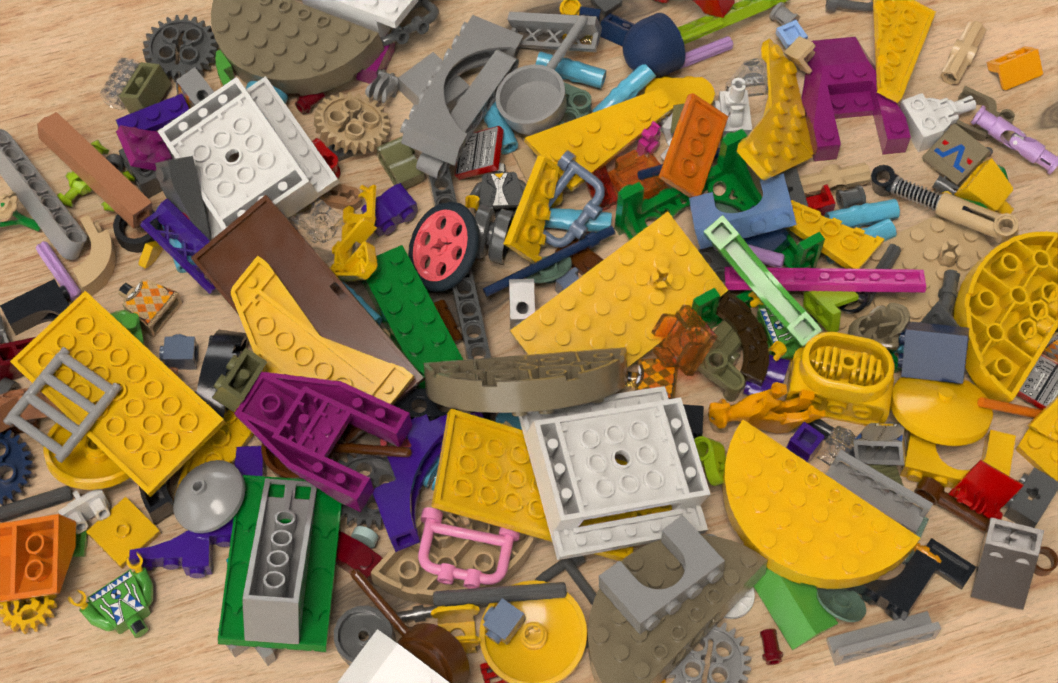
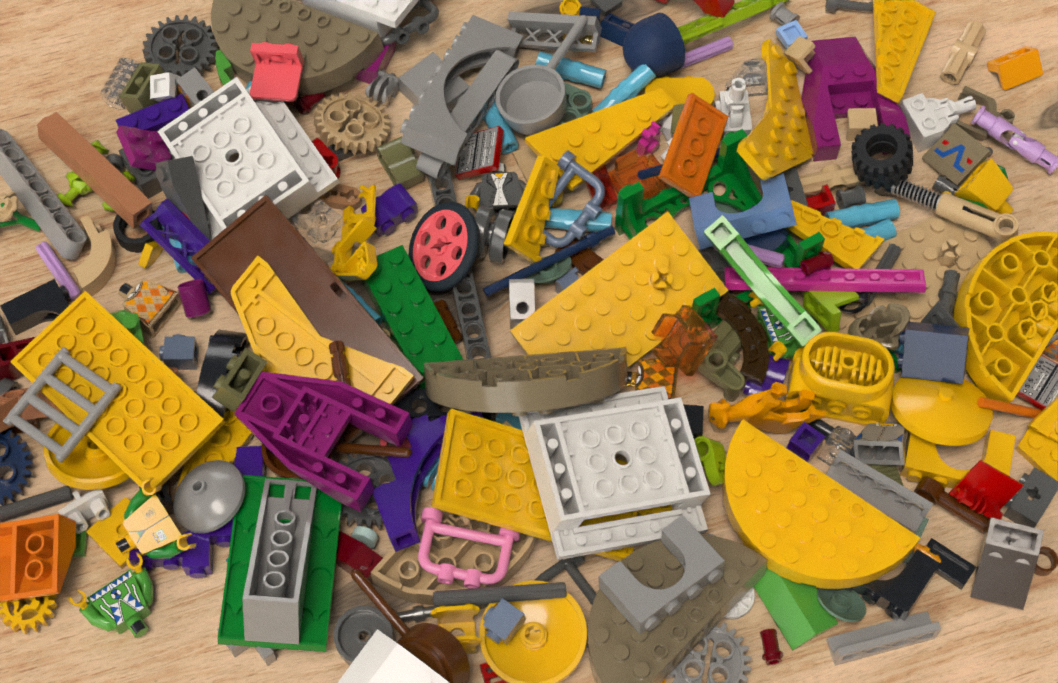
none -> torso [115,477,196,559]
none -> white panel [150,72,181,102]
none -> magenta piece [177,279,211,318]
none -> coral bracket [250,42,304,102]
none -> reddish brown axle [329,341,351,386]
none -> dark red pin [800,250,834,276]
none -> tan panel [846,108,878,141]
none -> black tyre [851,123,914,189]

